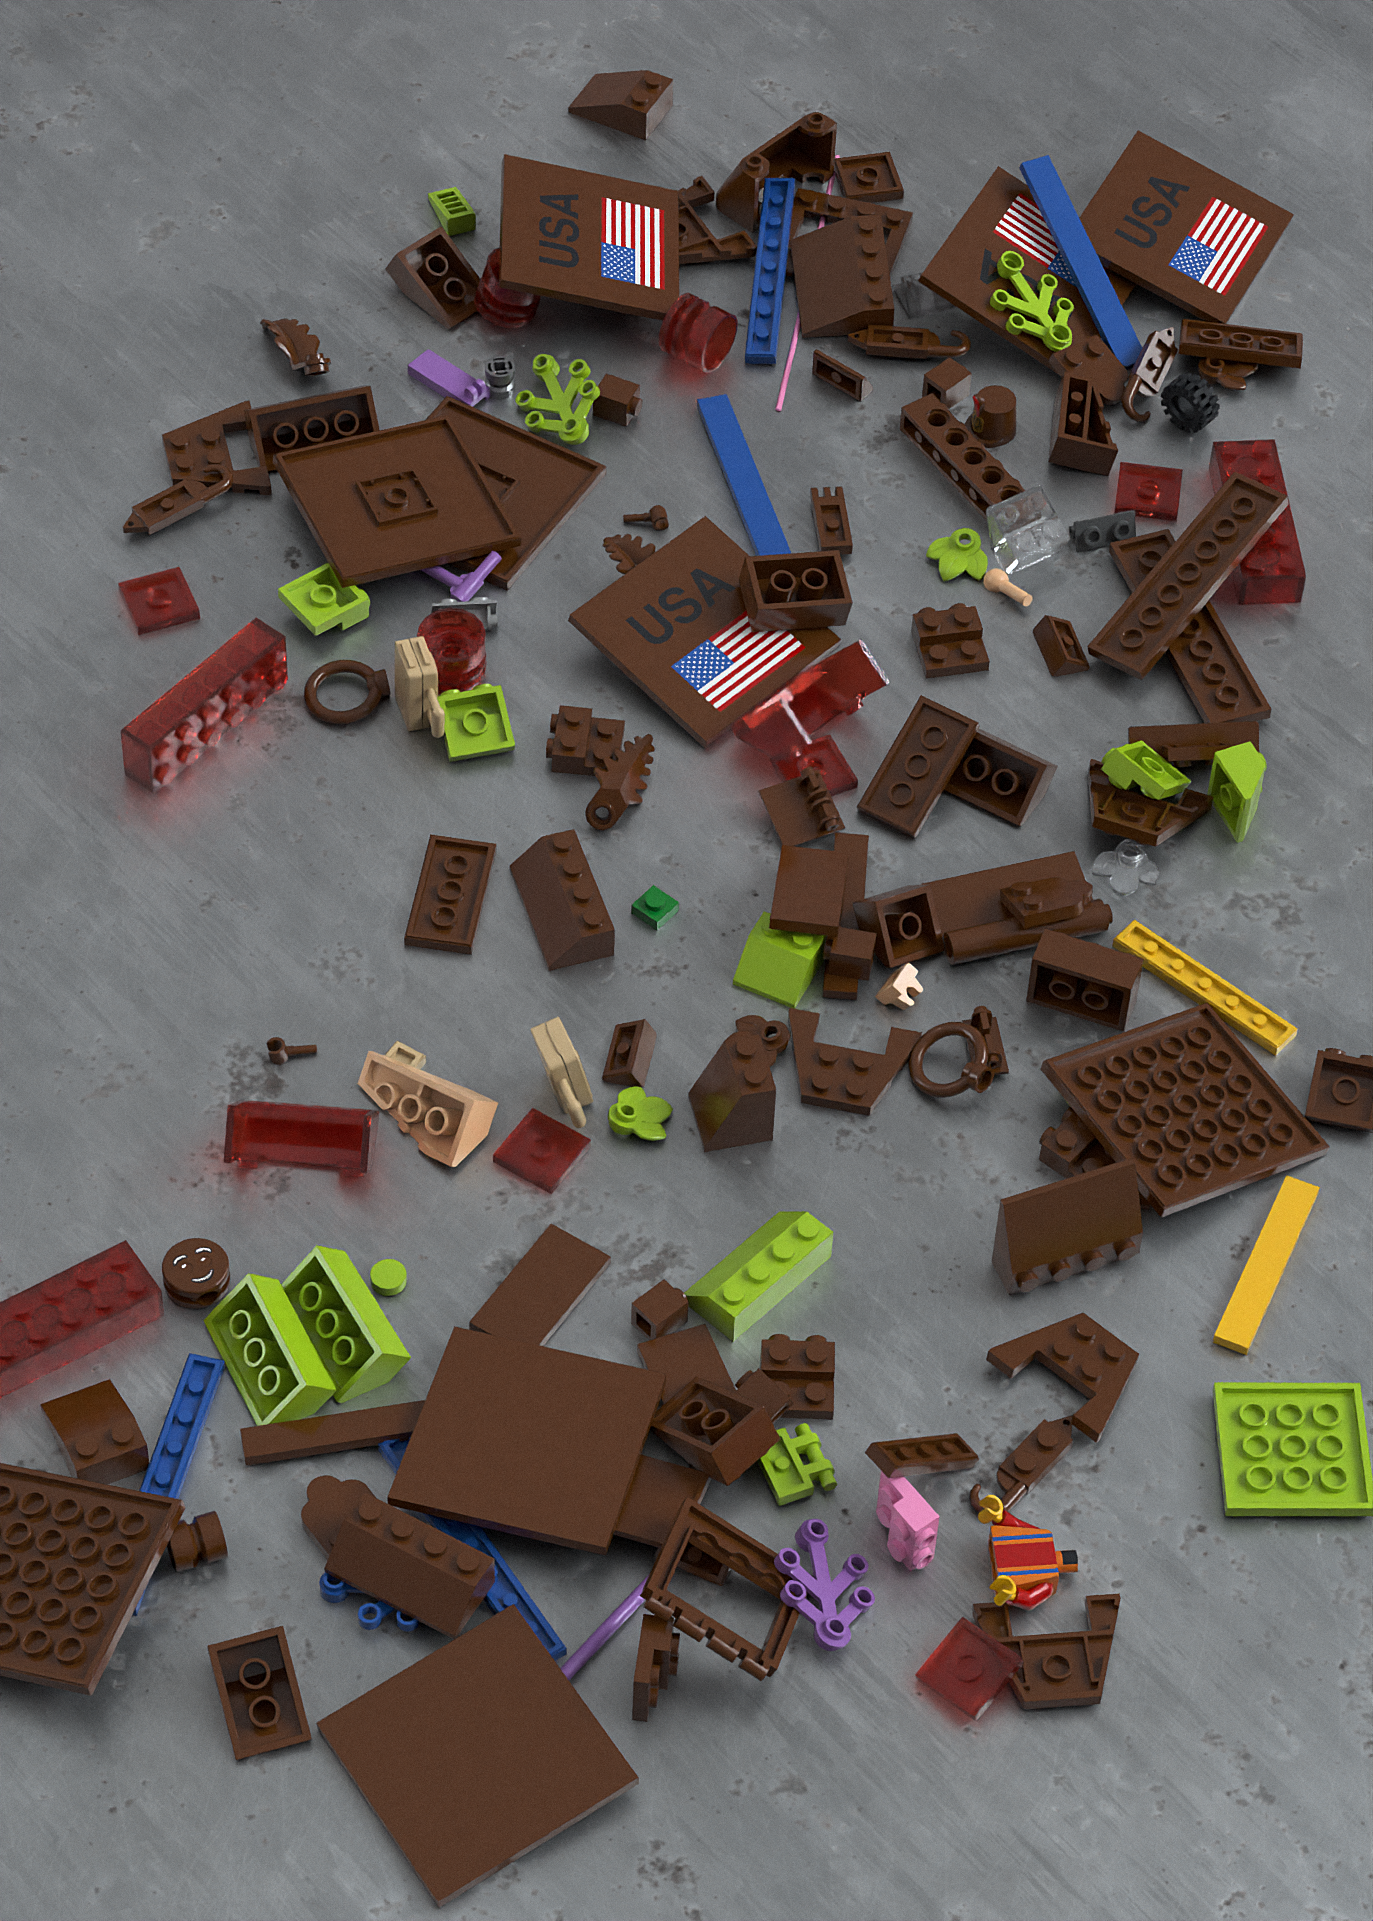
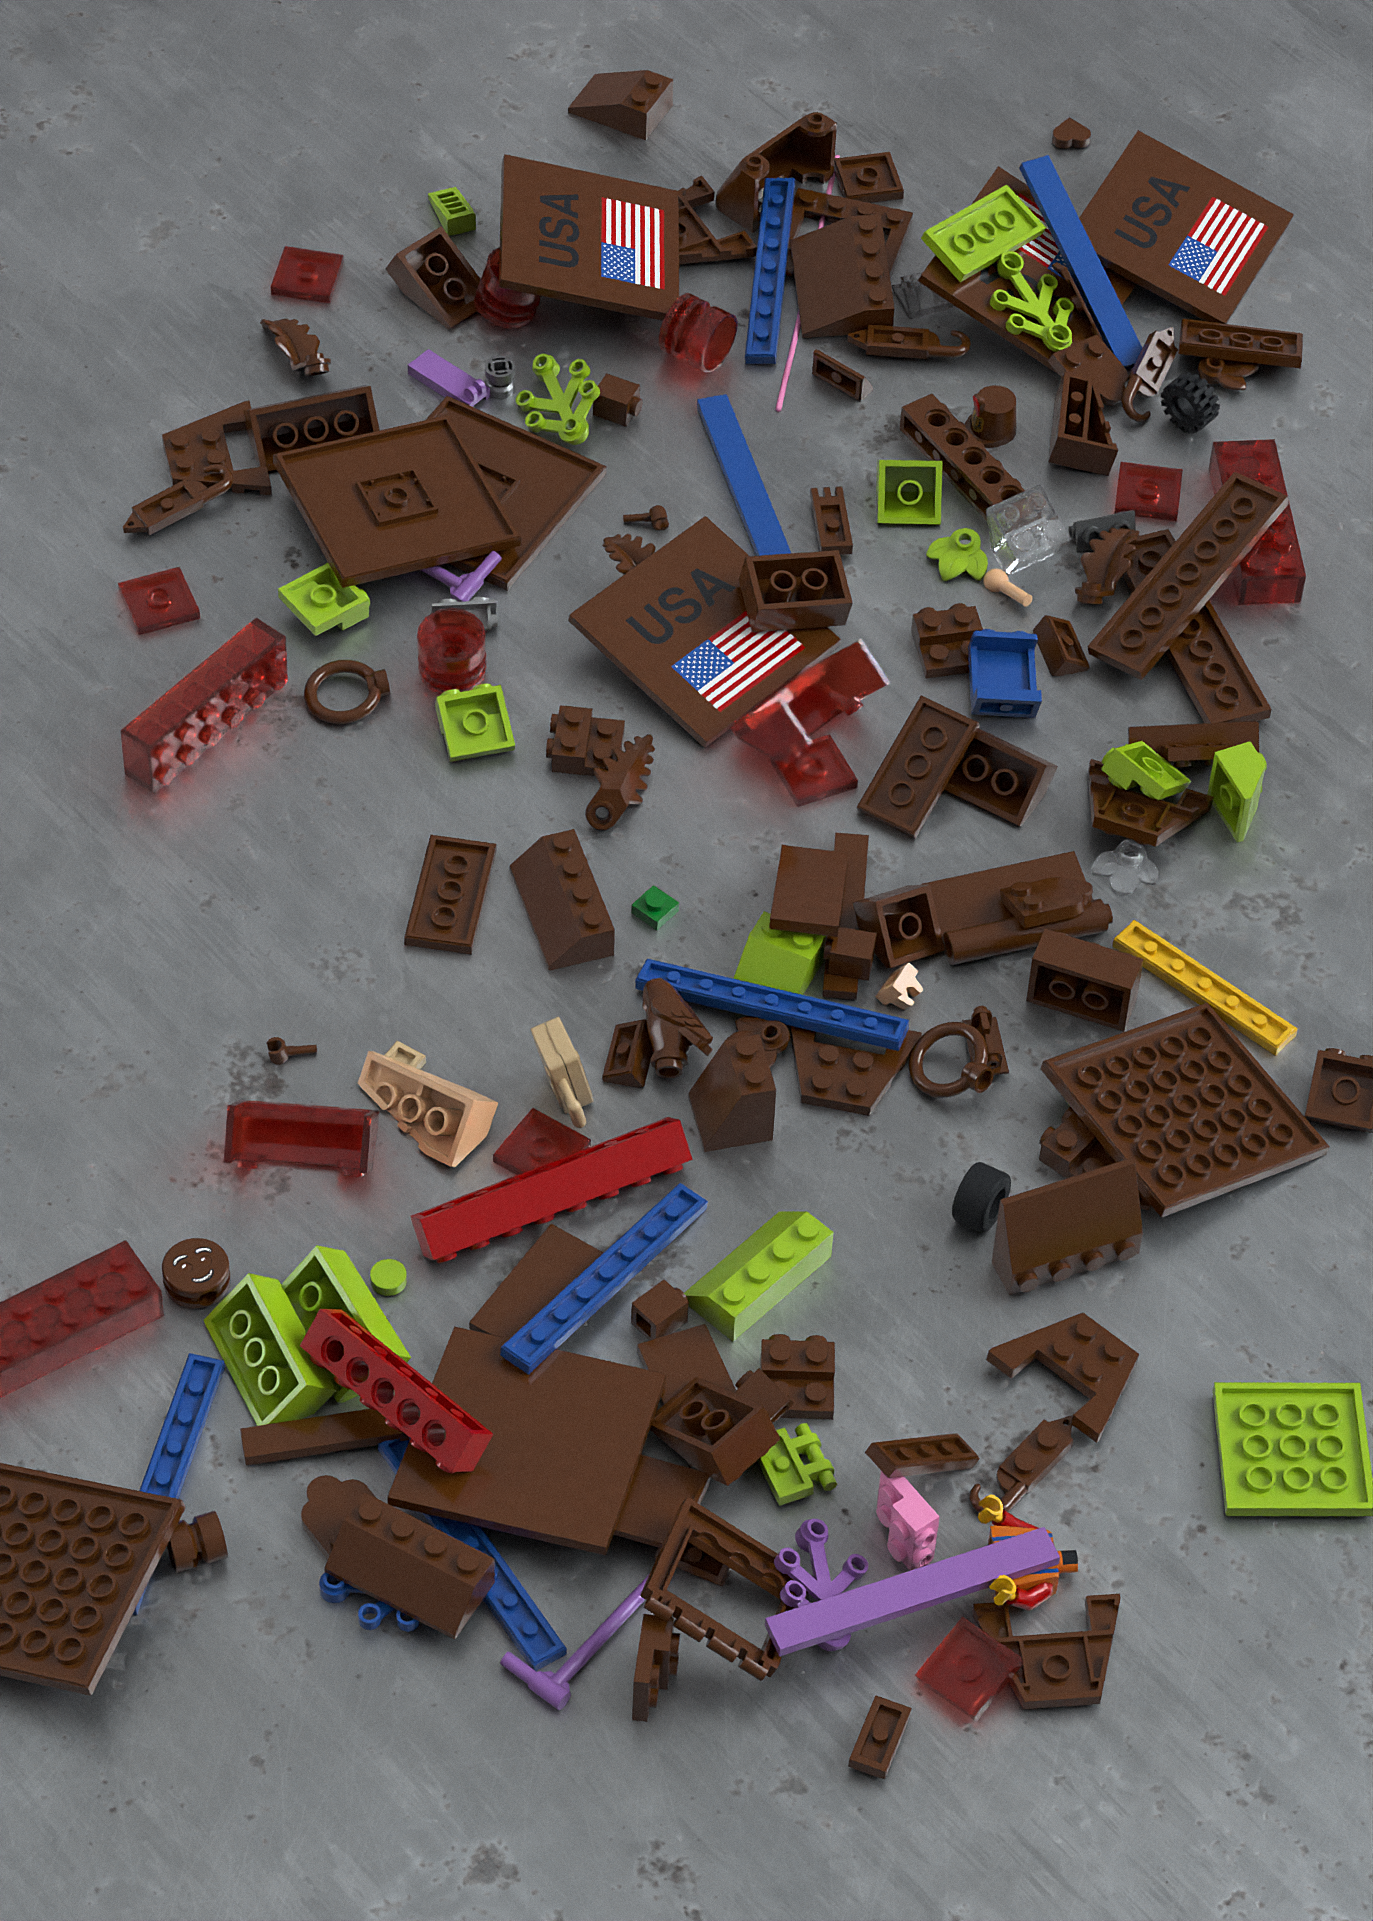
reddish brown slope [40,1379,149,1485] -> none
reddish brown slope [207,1626,312,1760] -> none
reddish brown tile [316,1604,639,1908] -> none
tan piece [395,636,445,738] -> none
lime plate [607,1086,673,1141] -> none
reddish brown hinge [758,766,845,846] -> none
reddish brown brick [922,357,972,409] -> none
yellow tile [1213,1175,1320,1355] -> none
none -> clear red tile [270,246,344,303]
none -> red brick [300,1309,493,1474]
none -> red brick [410,1117,693,1263]
none -> blue tile [500,1183,708,1375]
none -> blue tile [635,959,909,1051]
none -> reddish brown animal [642,978,713,1078]
none -> medium lavender tile [765,1527,1060,1657]
none -> reddish brown plate [848,1695,912,1780]
none -> lime slope [876,460,942,525]
none -> lime plate [921,184,1046,282]
none -> black tyre [952,1162,1011,1233]
none -> blue panel [968,629,1042,718]
none -> reddish brown tile [1052,117,1091,149]
none -> reddish brown piece [1052,262,1104,342]
none -> reddish brown plant [1075,528,1139,604]

